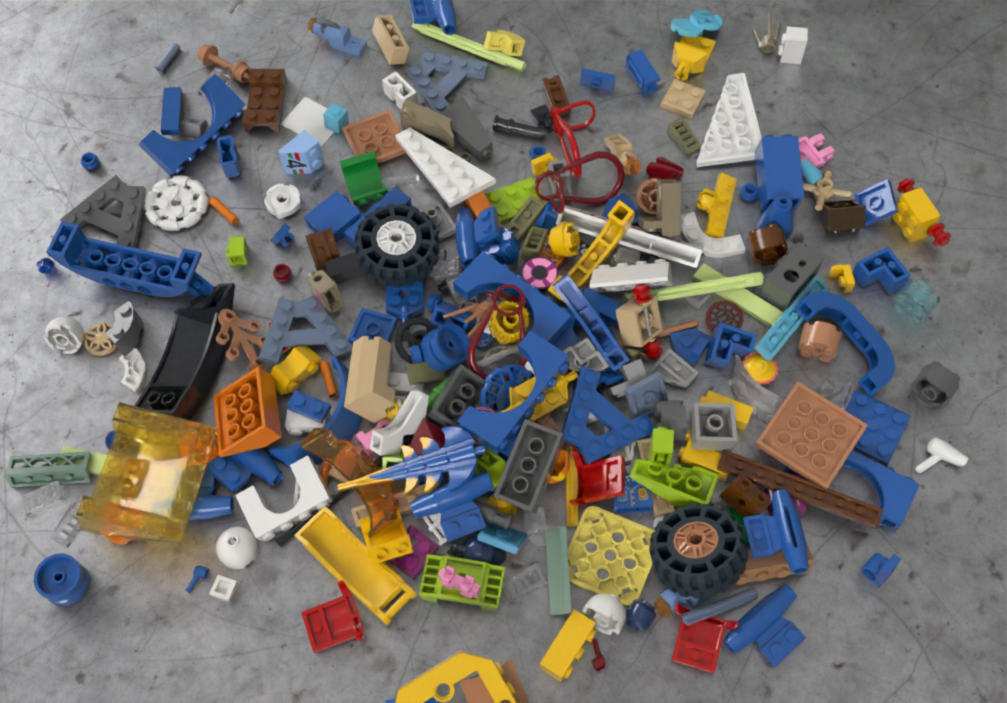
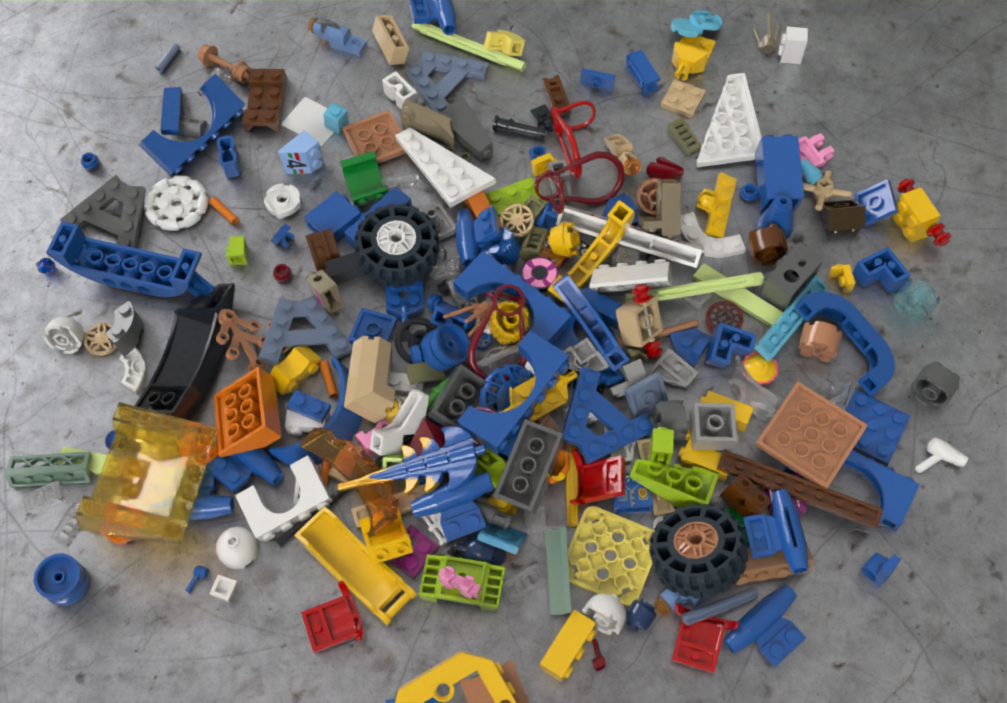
none -> tan wheel [500,203,534,238]

